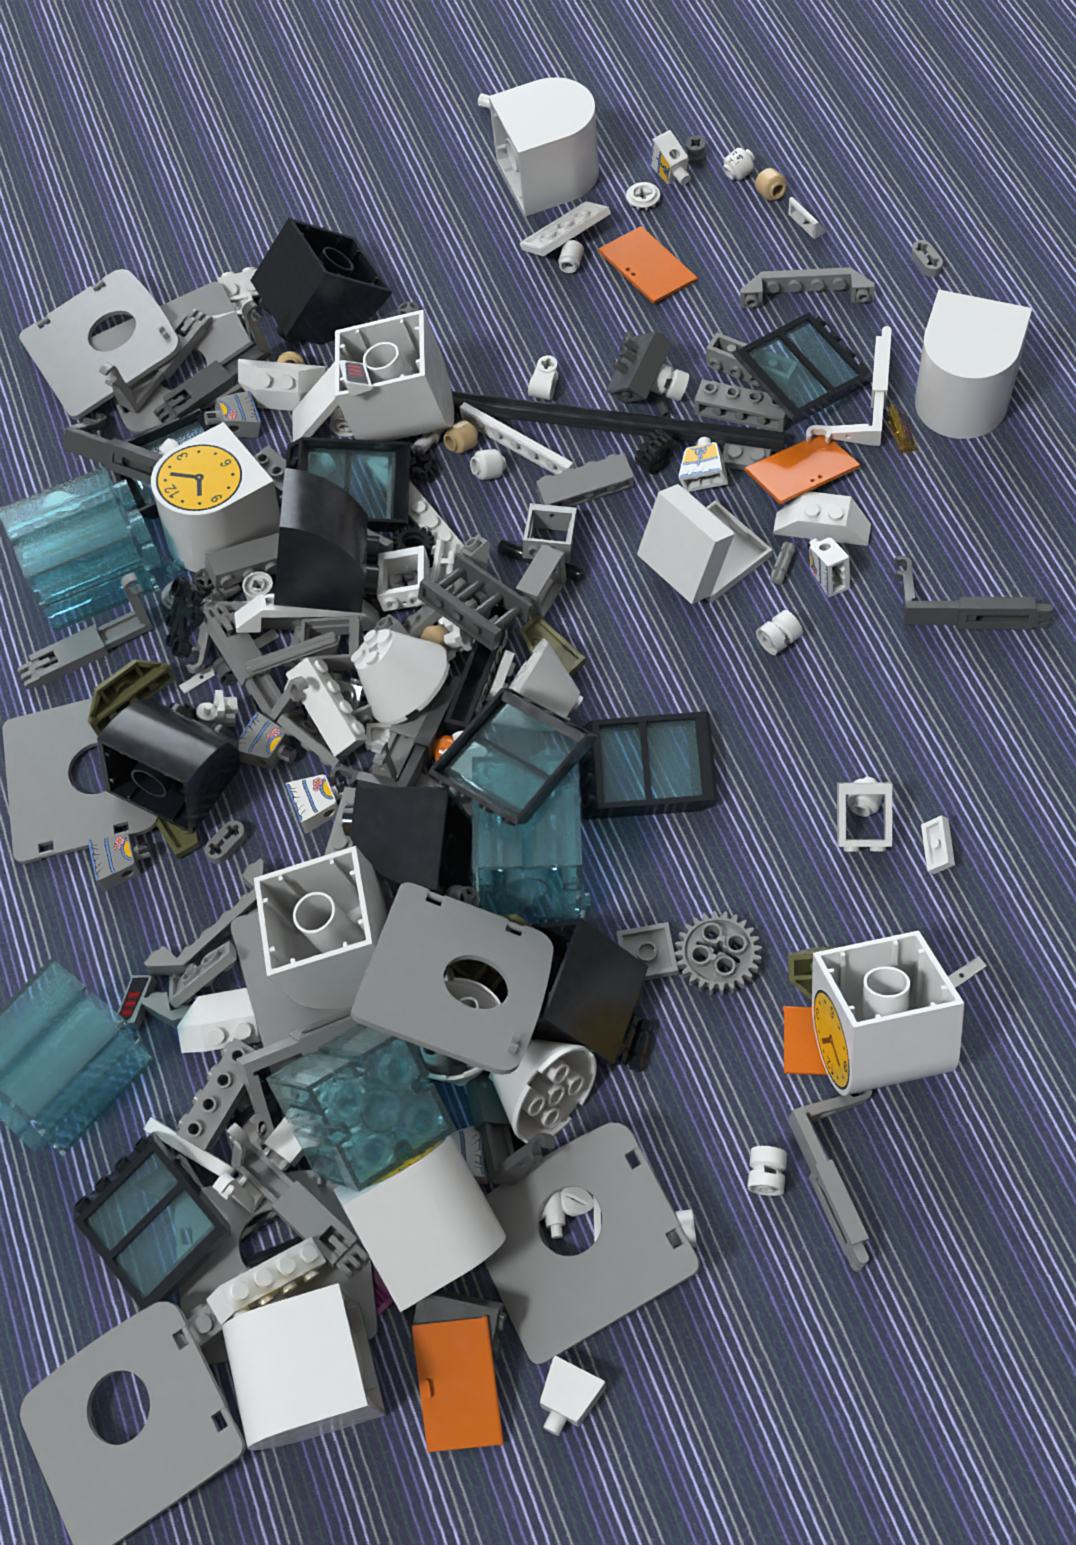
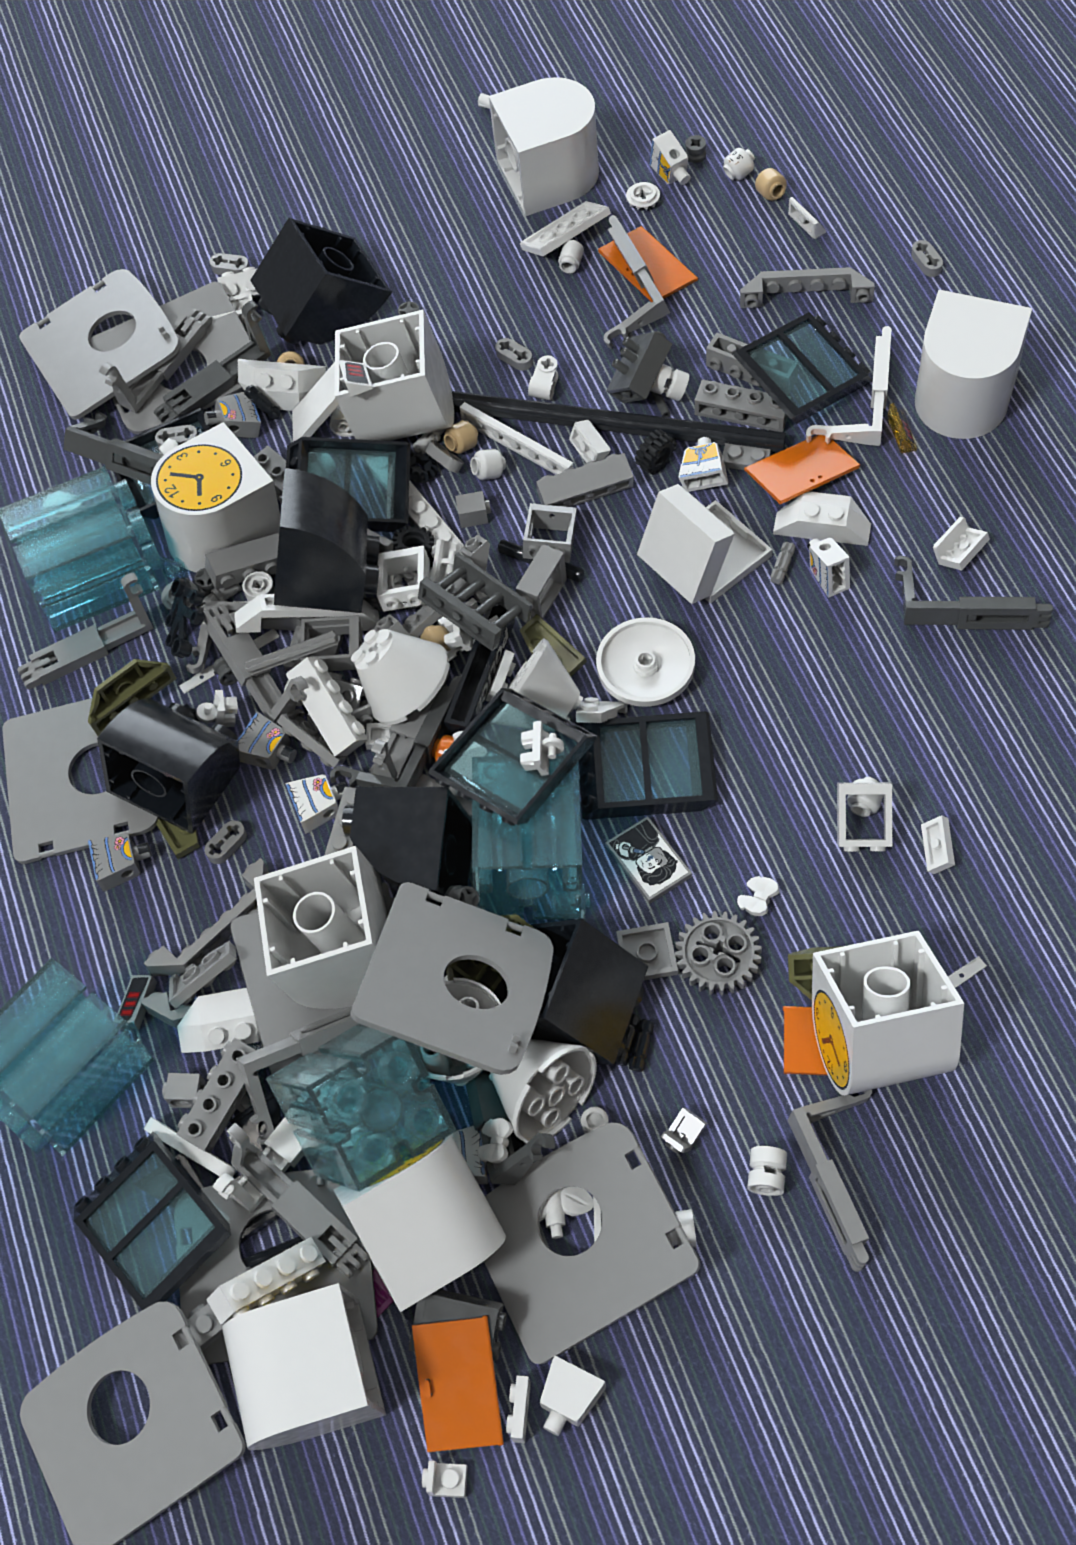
white wheel [756,610,803,655] -> none
none -> light grey beam [155,425,198,447]
none -> light grey brick [162,1073,207,1108]
none -> light grey beam [209,253,250,275]
none -> black axle [244,385,281,420]
none -> white bracket [422,1460,468,1498]
none -> light grey beam [425,440,464,473]
none -> light grey brick [455,491,491,528]
none -> white piece [478,1118,514,1164]
none -> light grey beam [495,338,533,371]
none -> white plate [506,1376,531,1443]
none -> white hips [520,721,564,776]
none -> white slope [569,420,611,463]
none -> white wing [576,697,628,723]
none -> white tile [581,1107,609,1133]
none -> white dish [596,618,695,707]
none -> light grey hinge [604,215,670,349]
none -> tile [605,816,692,904]
none -> bracket [661,1107,708,1154]
none -> white piece [737,876,780,916]
none -> white bracket [933,517,990,571]

